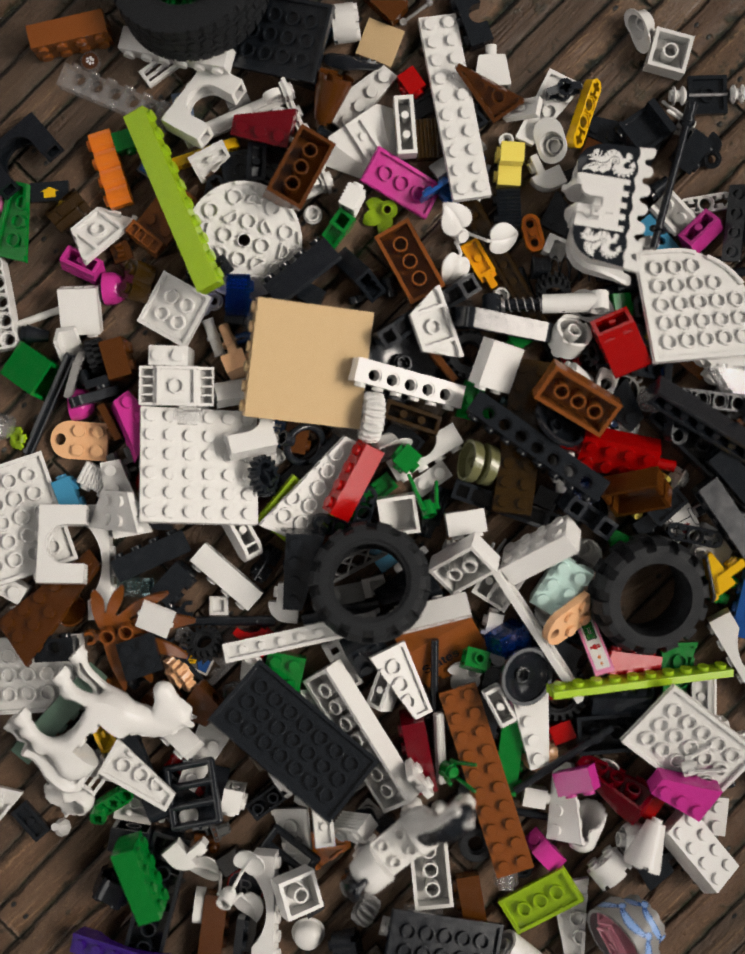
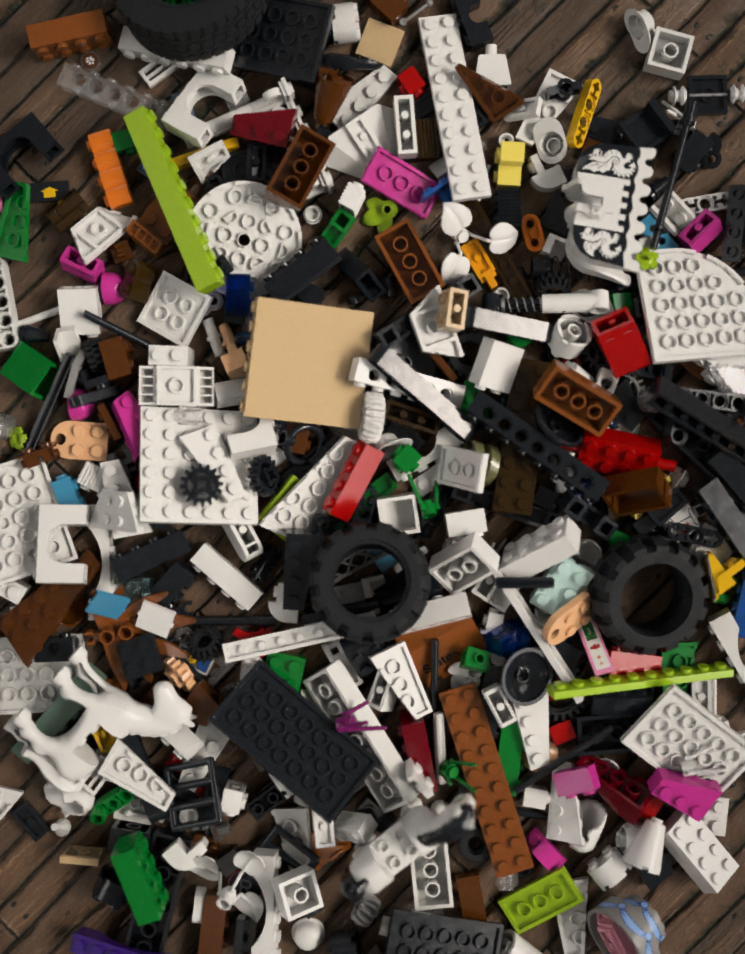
white tile [209,596,229,615] -> none
none -> reddish brown hinge [18,440,61,469]
none -> tan tile [59,845,107,866]
none -> black bar [82,310,155,350]
none -> dark azure piece [85,590,130,619]
none -> white wing [179,424,246,503]
none -> black gear [180,463,223,507]
none -> magenta plant [335,701,387,733]
none -> beam [367,343,478,443]
none -> tan brick [436,287,469,333]
none -> white tile [437,445,489,493]
none -> black axle [496,577,554,588]
none -> lime plant [635,247,659,270]

